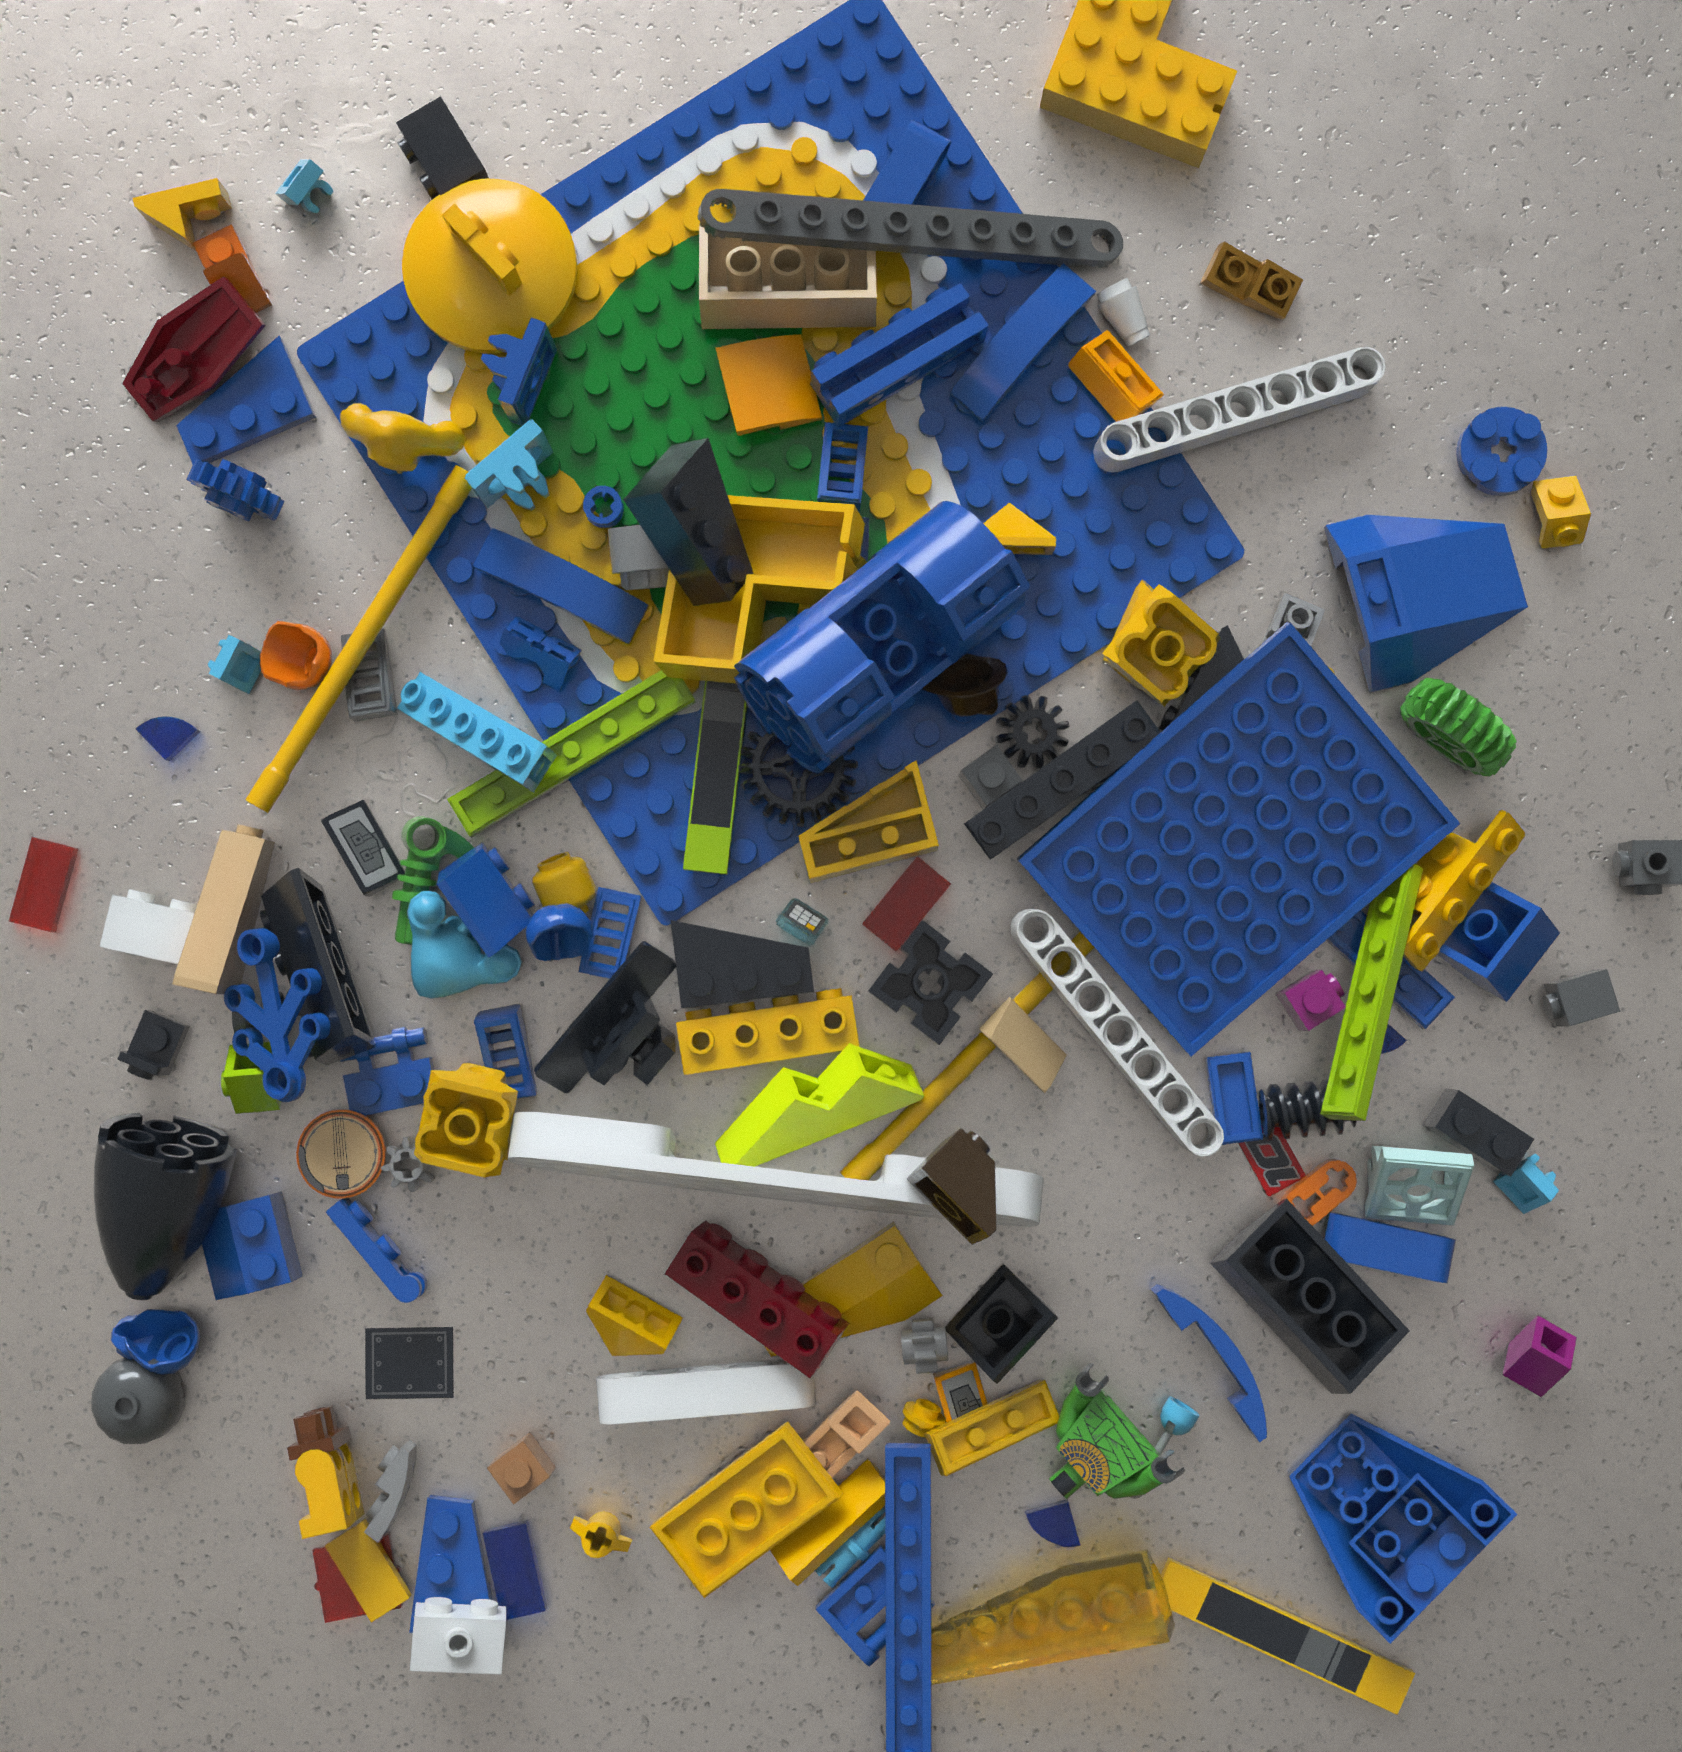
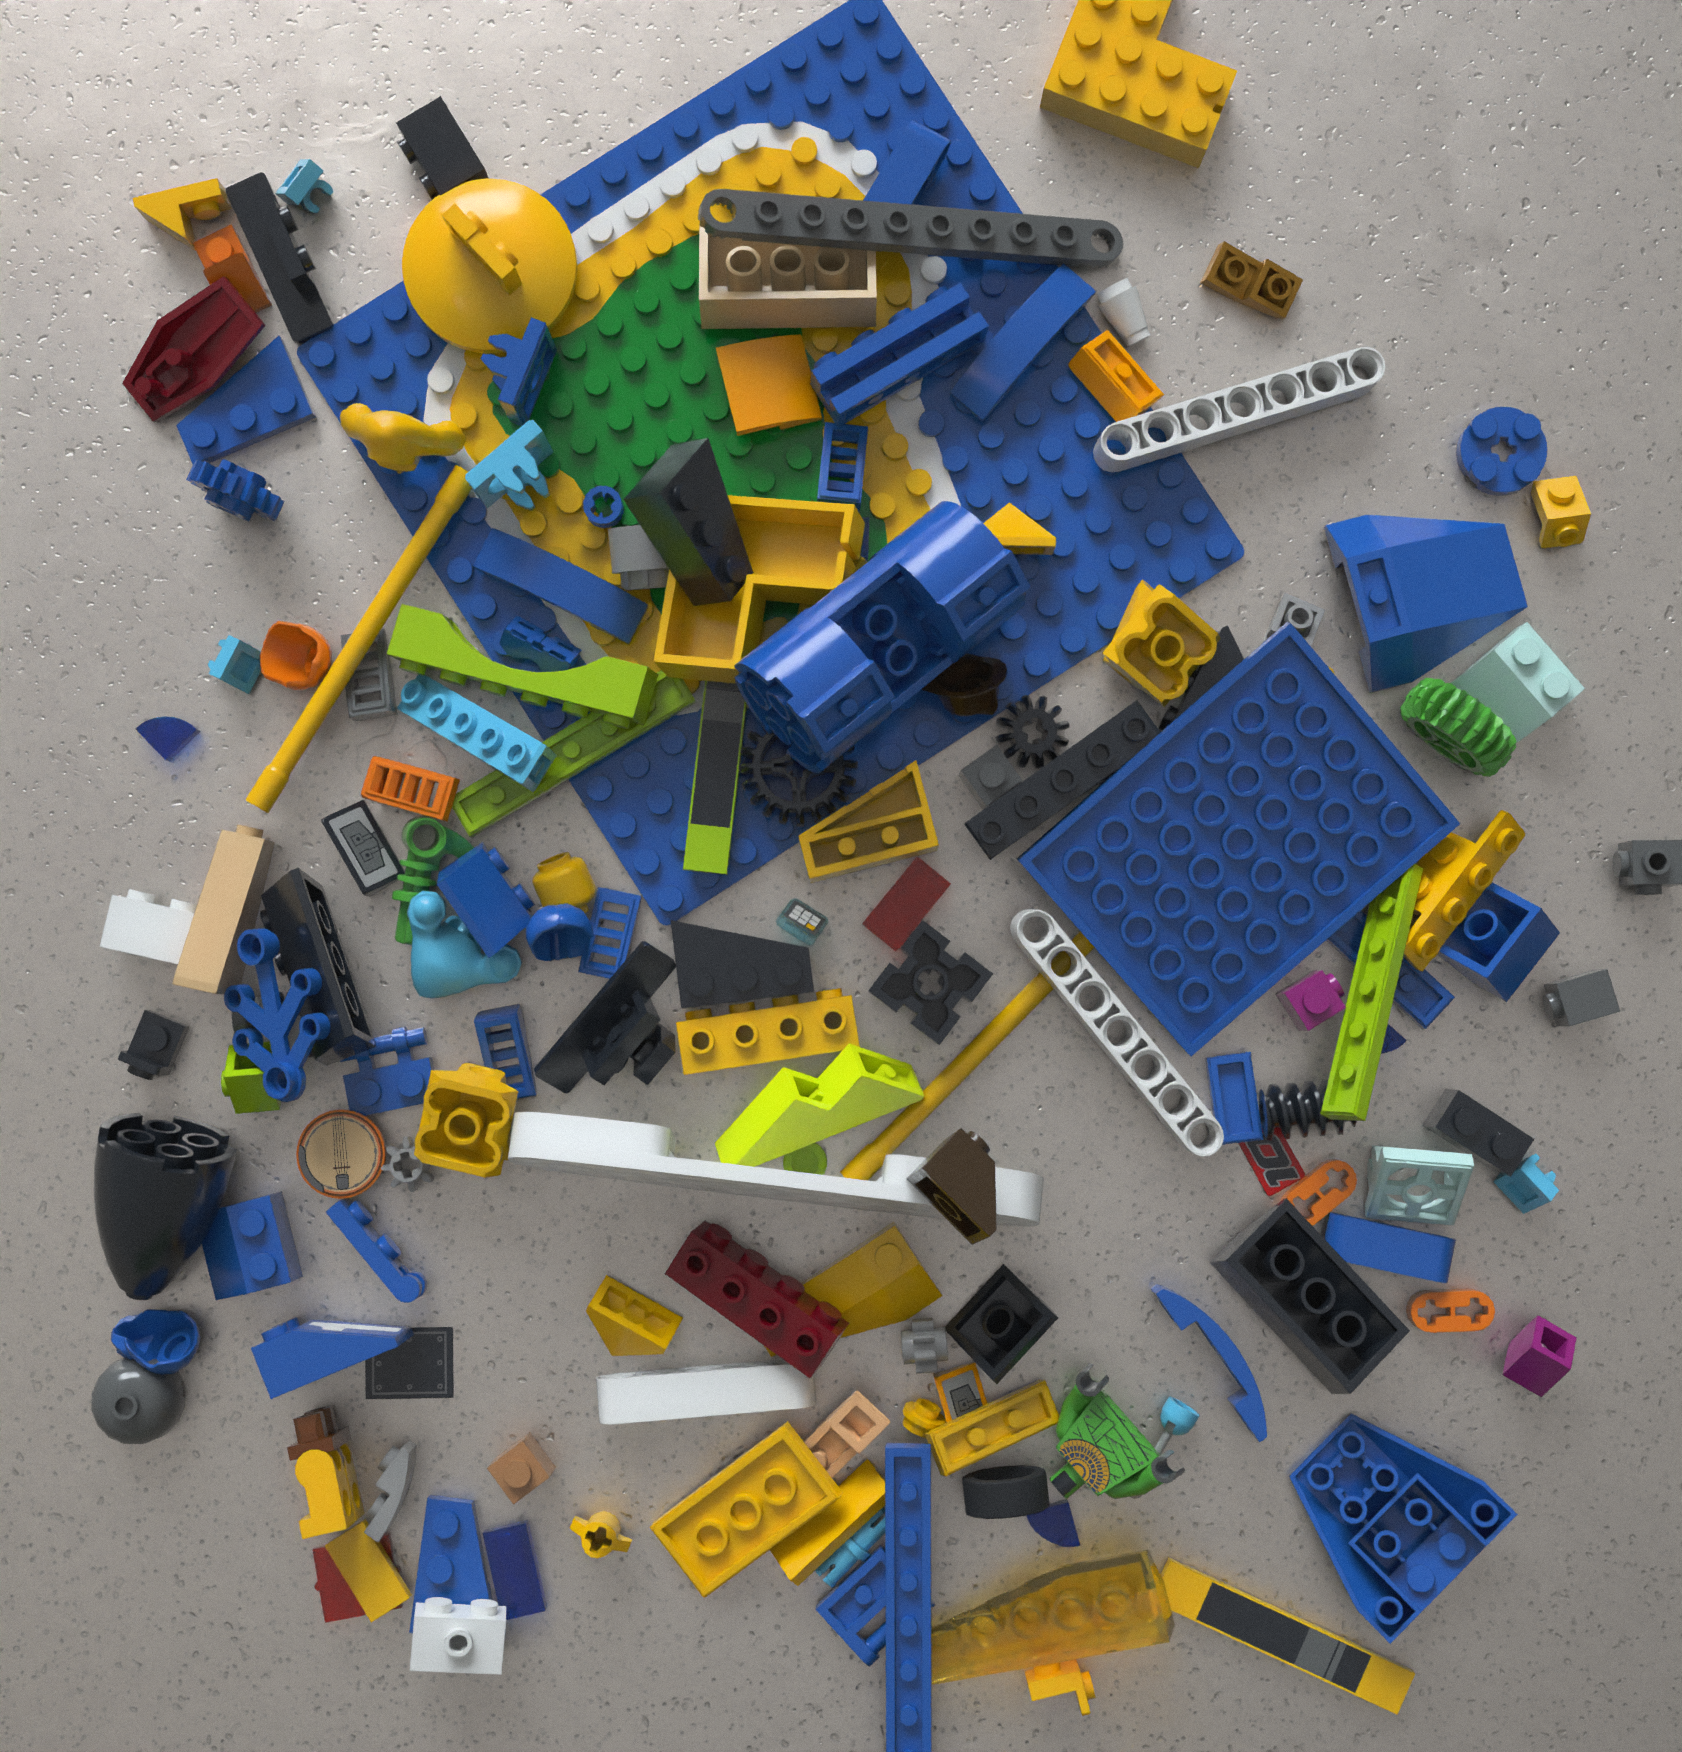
clear red tile [9,837,79,933] -> none
tan slope [979,997,1067,1093] -> none
none -> black bracket [225,172,334,344]
none -> blue slope [251,1317,414,1399]
none -> orange slope [361,756,460,822]
none -> lime arch [387,604,658,729]
none -> lime tile [783,1142,827,1175]
none -> black tyre [962,1465,1050,1519]
none -> yellow bracket [1024,1658,1096,1716]
none -> orange beam [1406,1288,1495,1333]
none -> light aqua slope [1451,622,1585,743]

